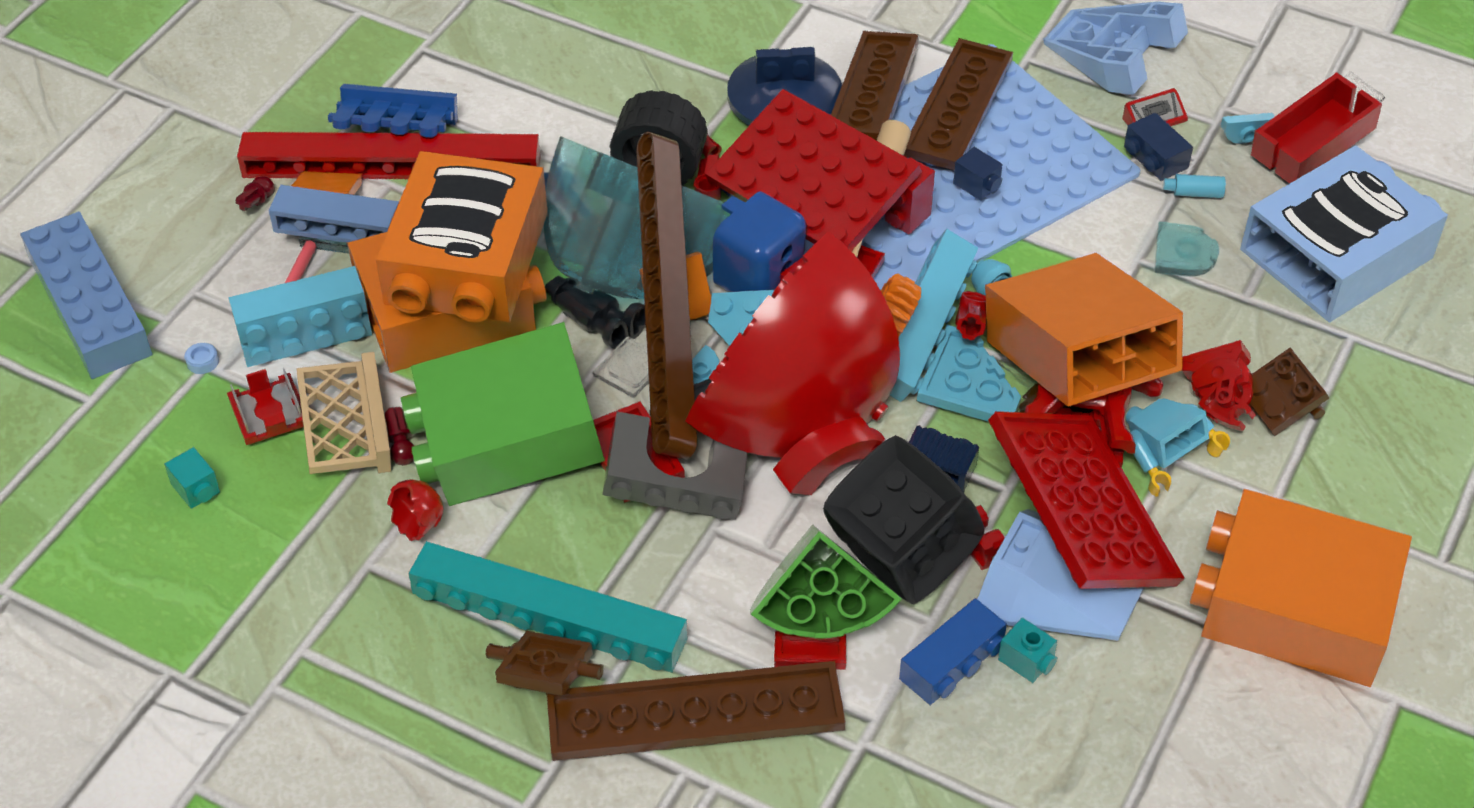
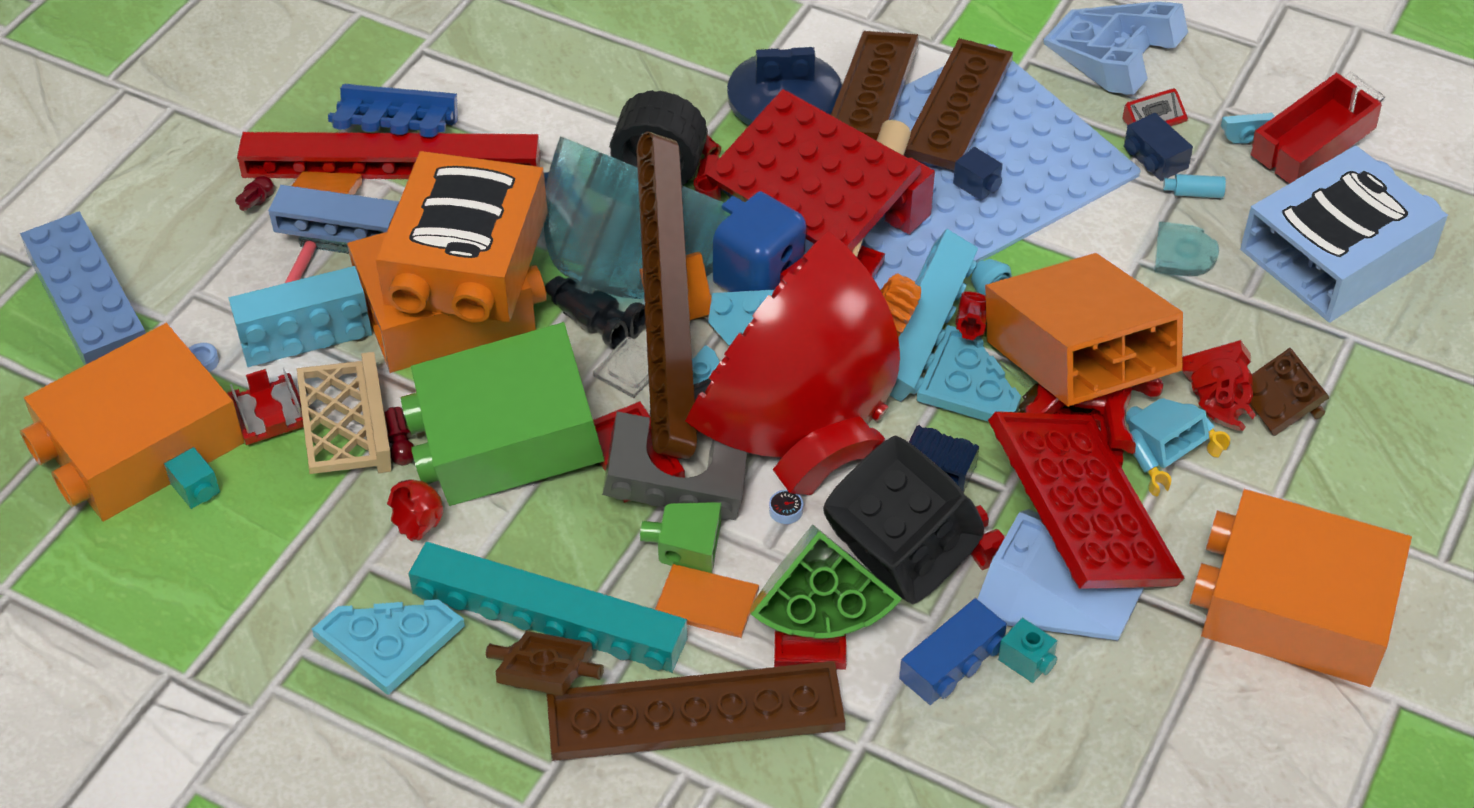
none -> orange brick [20,322,245,522]
none -> medium azure plate [312,599,465,695]
none -> bright green torso [640,502,721,573]
none -> orange piece [655,564,759,638]
none -> tile [769,490,803,524]

